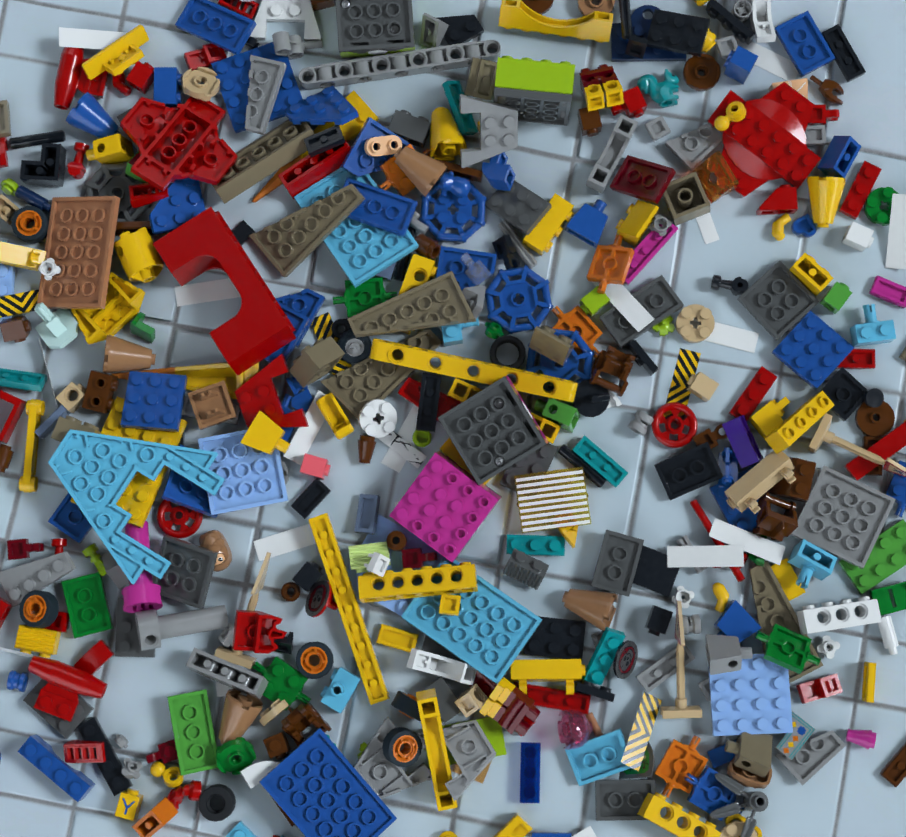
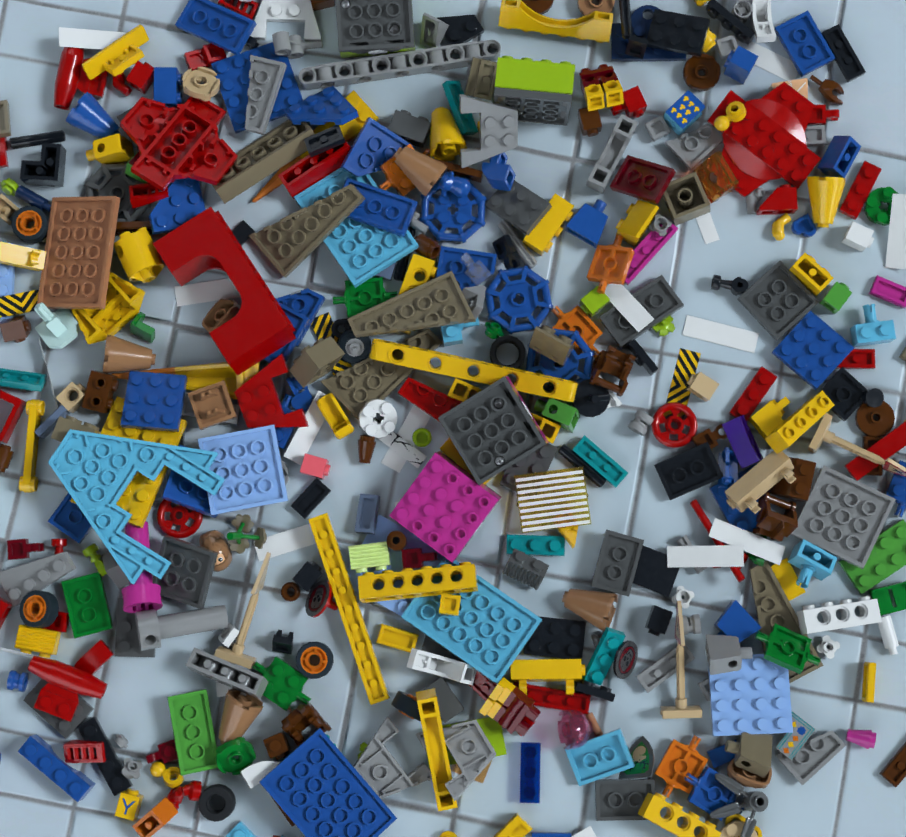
white plate [38,258,61,281] -> none
red leg [67,142,90,180] -> none
red plate [232,610,287,654] -> none
yellow torso [240,410,291,455] -> none
tan plate [259,699,289,727] -> none
medium azure brick [320,667,362,714] -> none
light nougat plate [364,135,402,156] -> none
white tile [364,552,391,577] -> none
wheel [382,727,422,767] -> none
black plate [416,373,442,433] -> none
tan brick [454,683,488,718] -> none
sticker [621,691,662,772] -> none
teal animal [637,69,679,108] -> none
tan plate [676,304,715,343] -> none
yellow arm [712,582,729,612] -> none
slope [796,673,843,704] -> none
none -> medium nougat piece [202,299,241,333]
none -> dark tan plant [227,514,267,554]
none -> piece [663,90,705,136]
none -> light grey arm [746,188,765,214]

